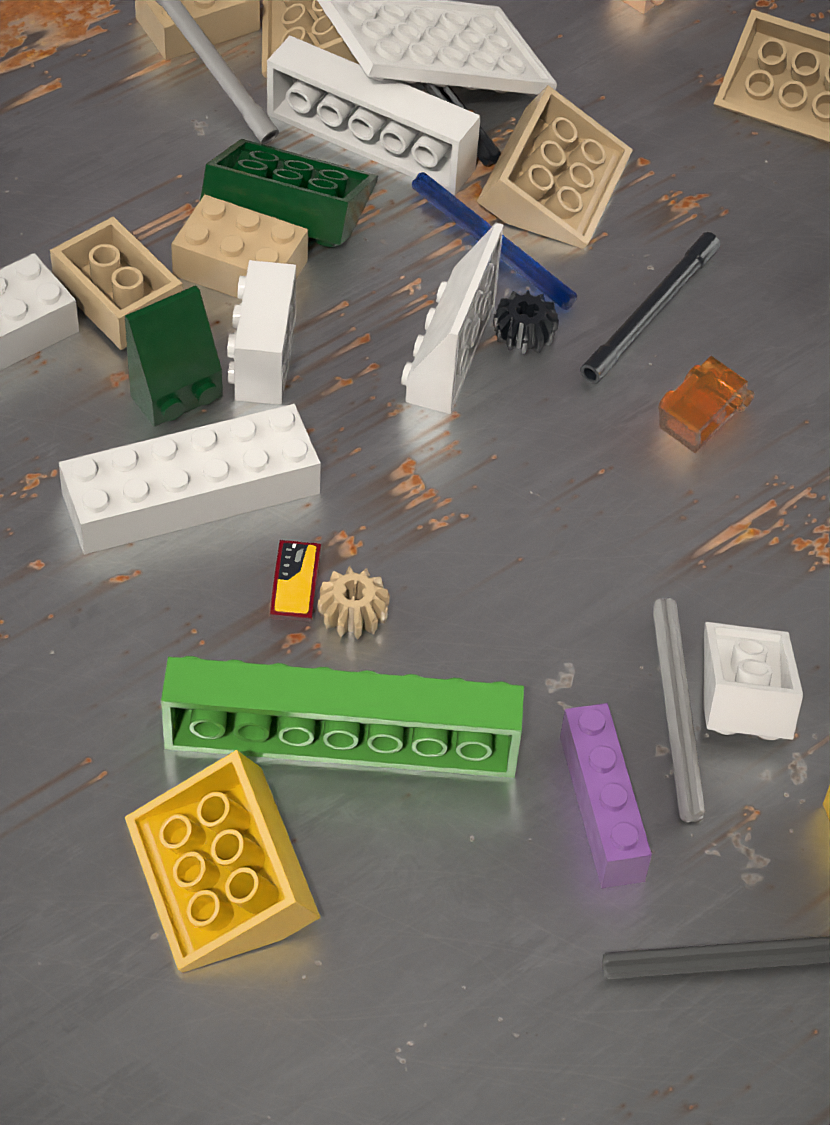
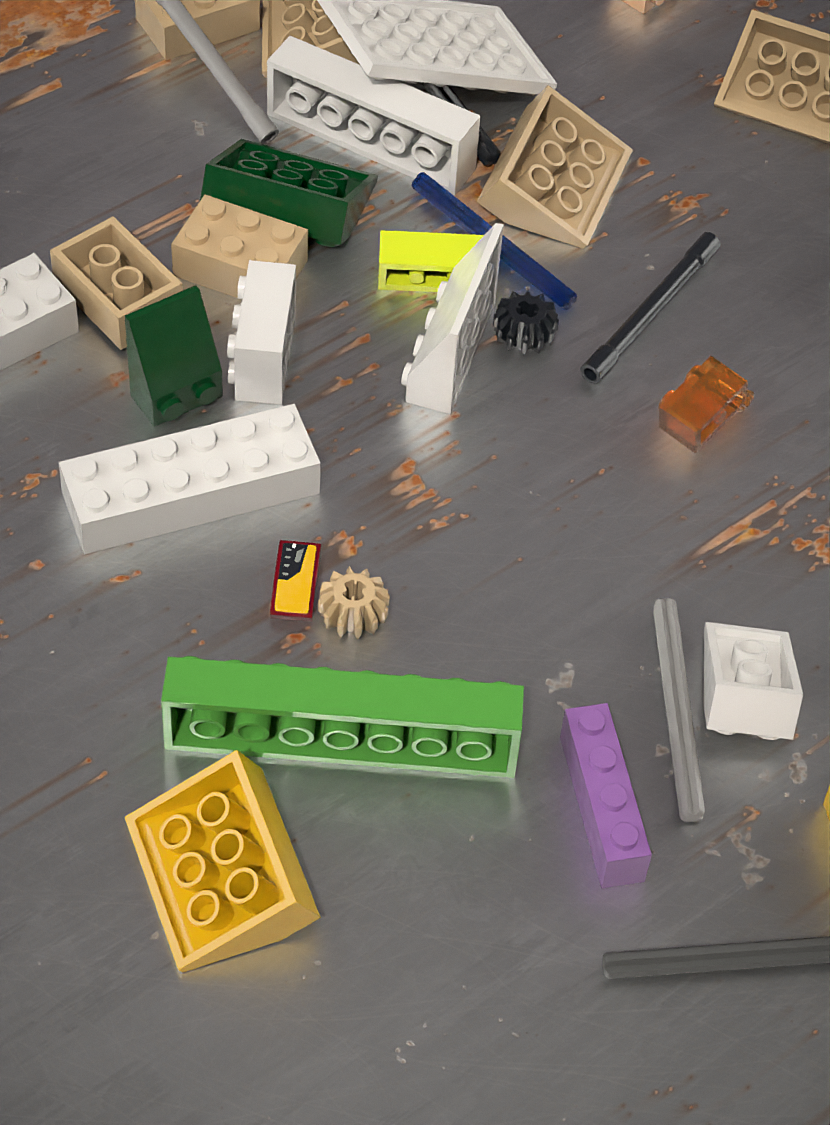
none -> neon yellow brick [378,230,484,292]

